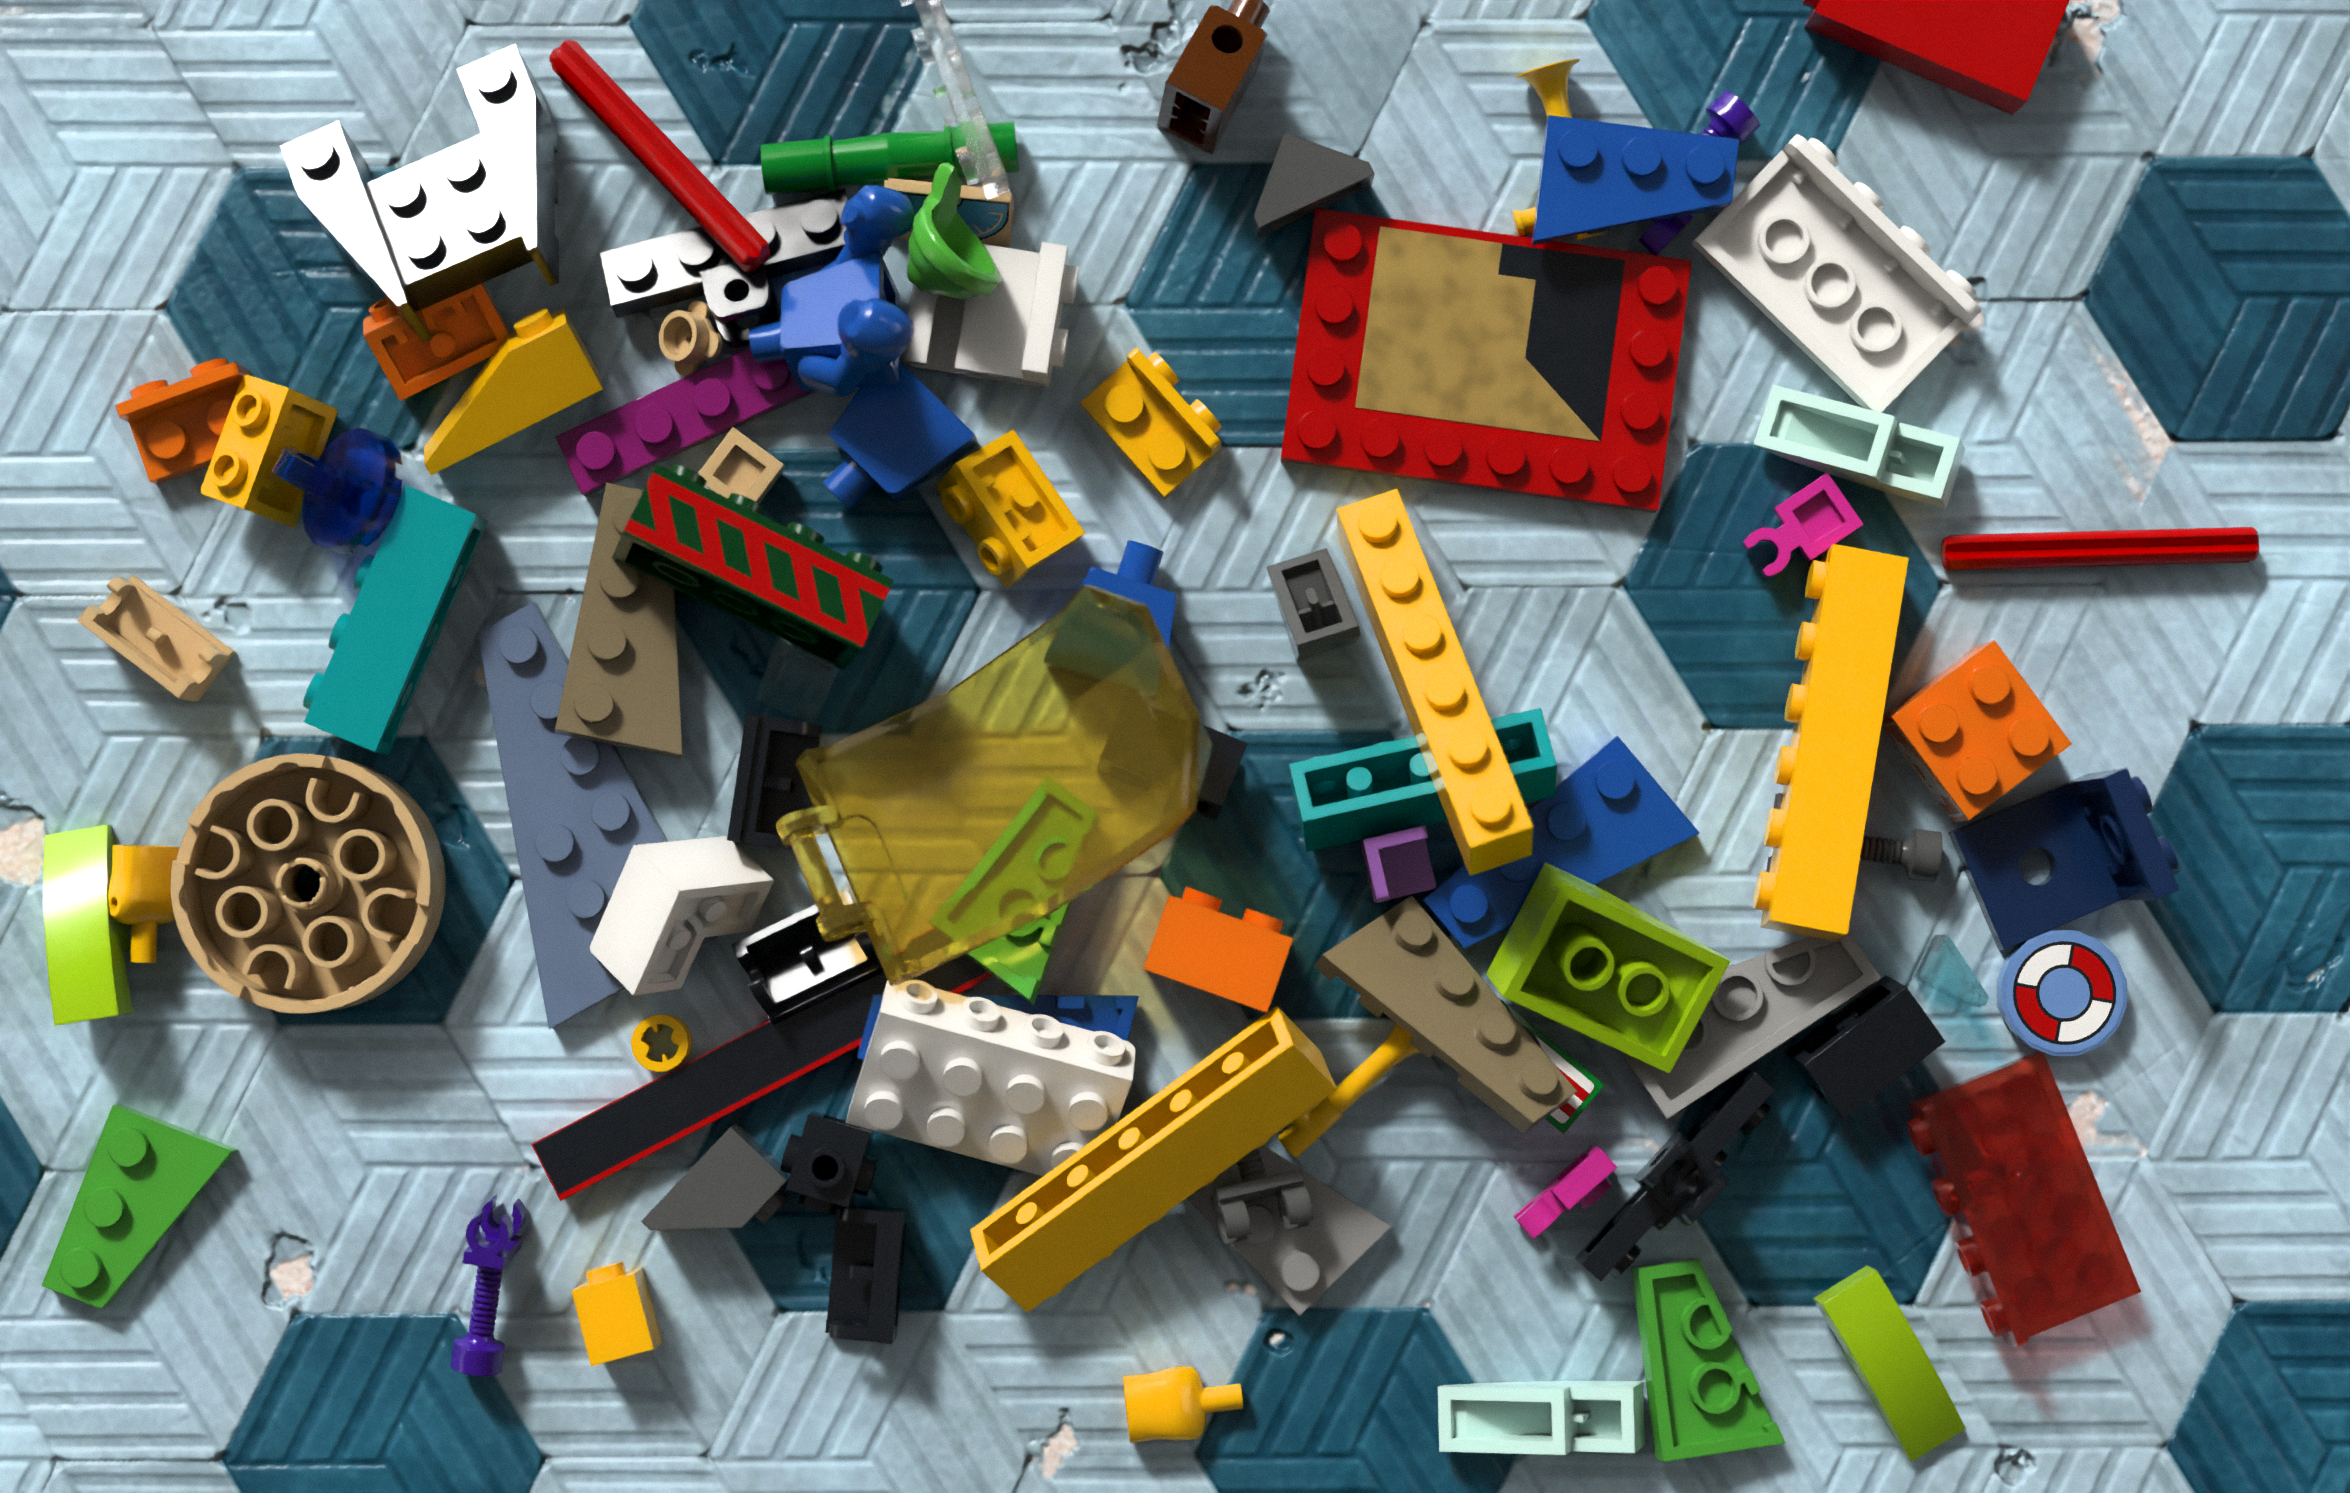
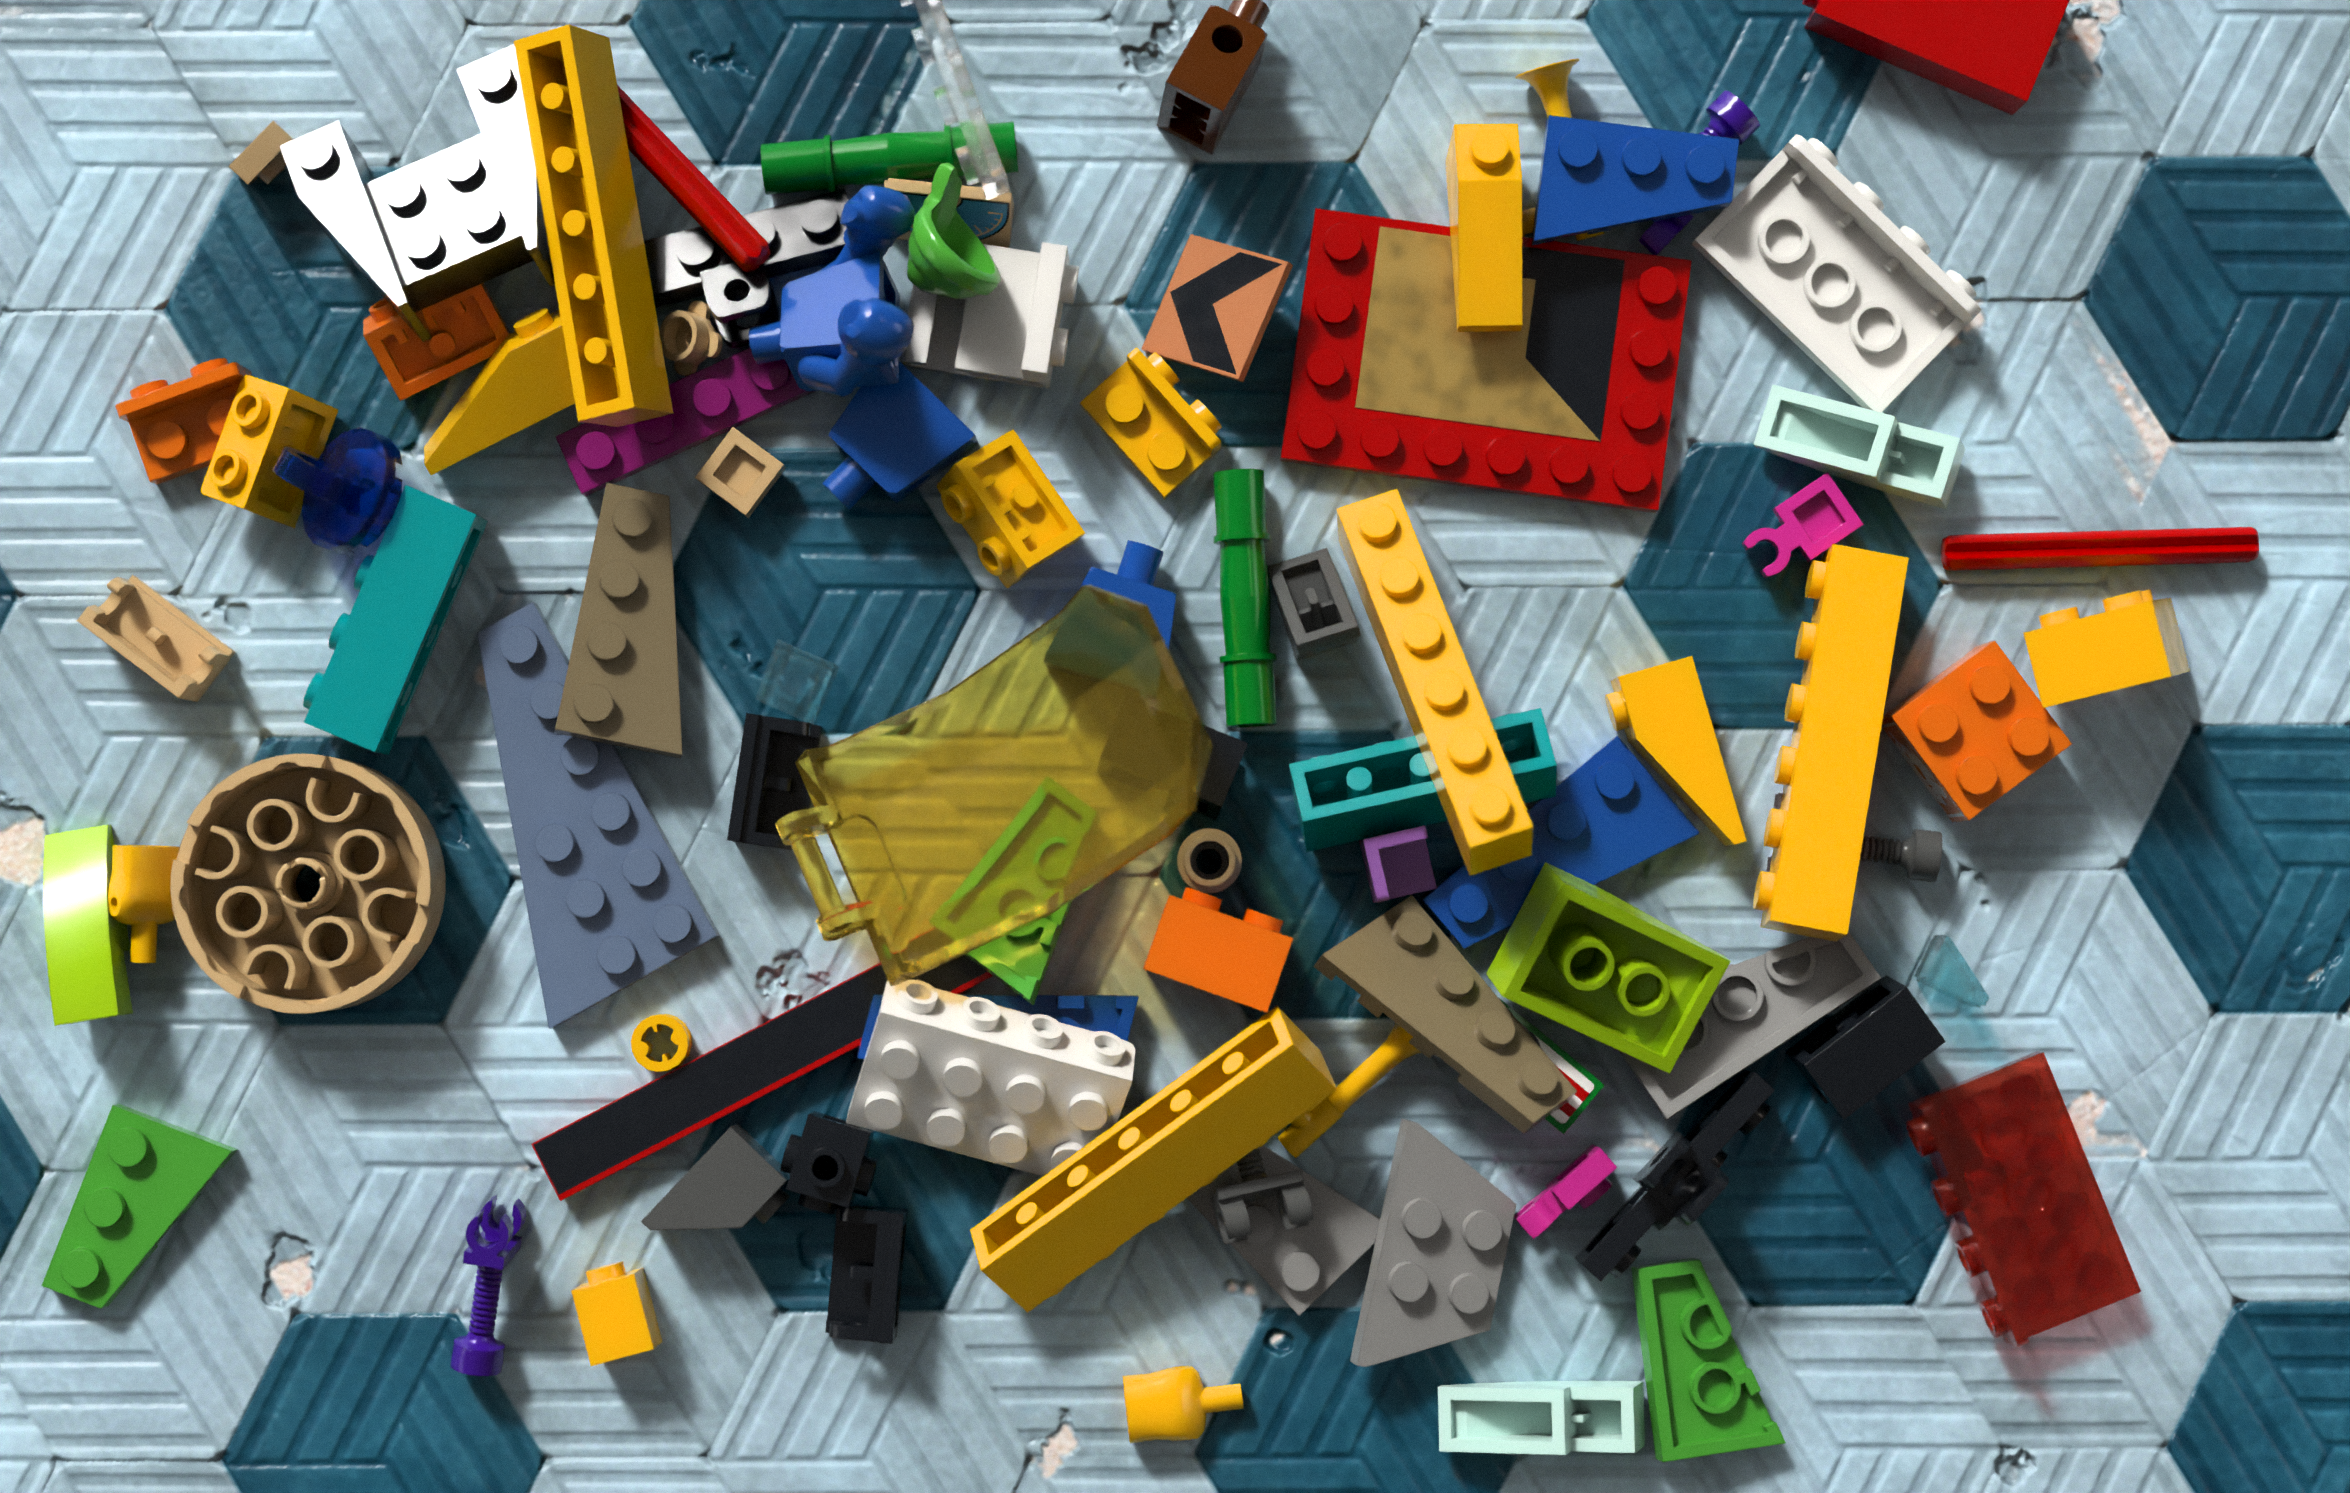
white panel [590,836,774,996] -> none
dark green brick [612,464,894,670] -> none
black hinge [731,889,889,1025] -> none
dark grey slope [1252,132,1375,239] -> none
lime slope [1813,1265,1966,1462] -> none
dark blue bracket [1948,768,2180,950] -> none
tile [1996,930,2127,1056] -> none
none -> tan plate [228,121,294,185]
none -> yellow brick [514,24,673,427]
none -> nougat piece [1141,234,1293,382]
none -> light grey brick [1177,828,1242,893]
none -> green piece [1213,469,1277,728]
none -> light grey wing [1350,1118,1517,1367]
none -> yellow slope [1445,124,1522,332]
none -> yellow slope [1605,656,1747,846]
none -> yellow brick [2023,589,2190,708]

